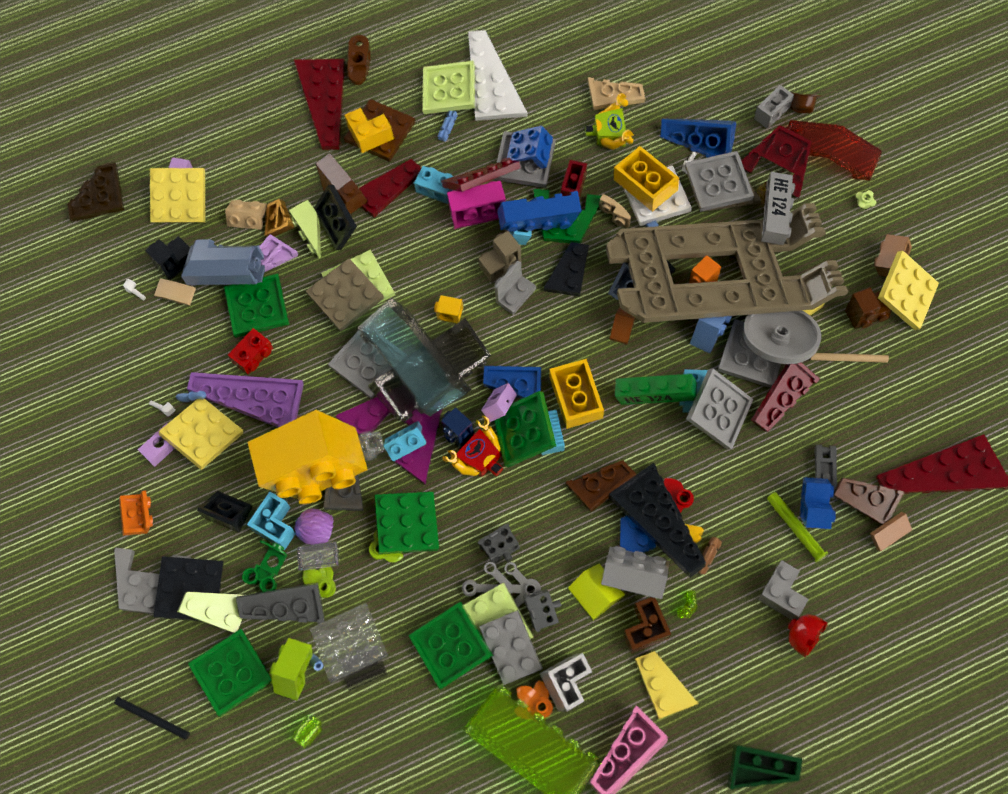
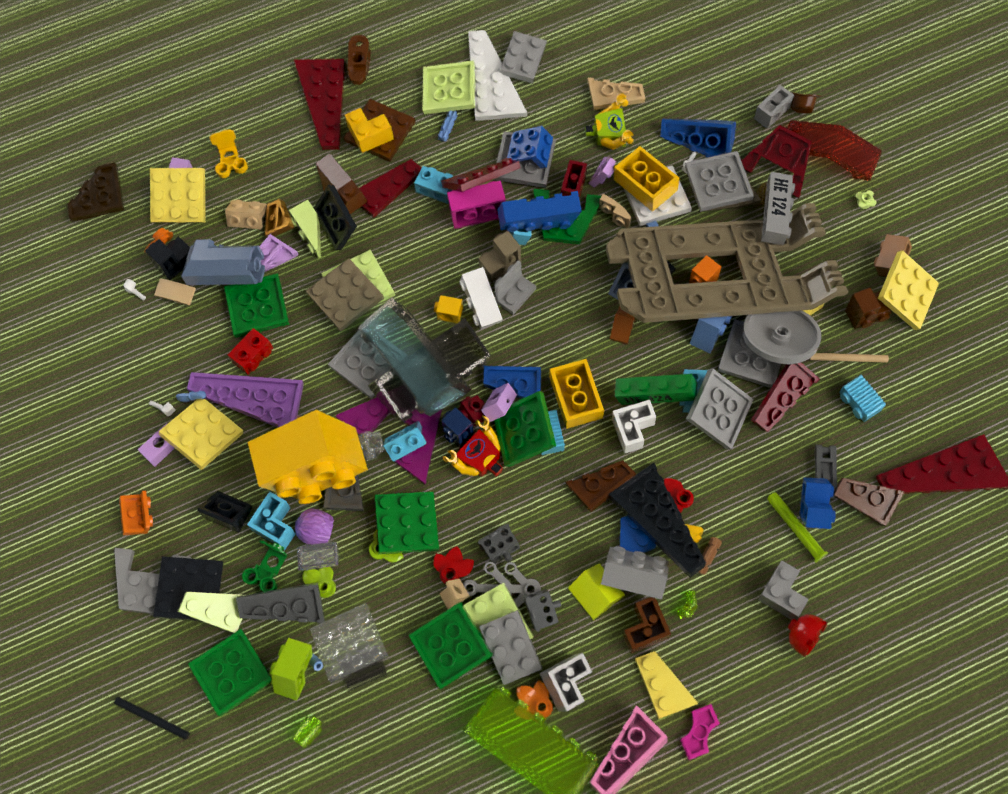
black wing [544,242,589,297] -> none
dark green wedge [727,744,803,790] -> none
medium nougat tile [870,512,912,551] -> none
none -> orange plate [144,228,173,253]
none -> yellow piece [209,130,248,178]
none -> red plate [433,546,474,585]
none -> tan bracket [440,579,469,609]
none -> dark red brick [458,395,485,427]
none -> white wedge [459,267,503,329]
none -> light grey plate [500,31,547,83]
none -> lavender wing [589,157,616,187]
none -> white brick [612,400,656,454]
none -> dark pink tile [680,704,720,761]
none -> medium azure brick [839,375,886,422]

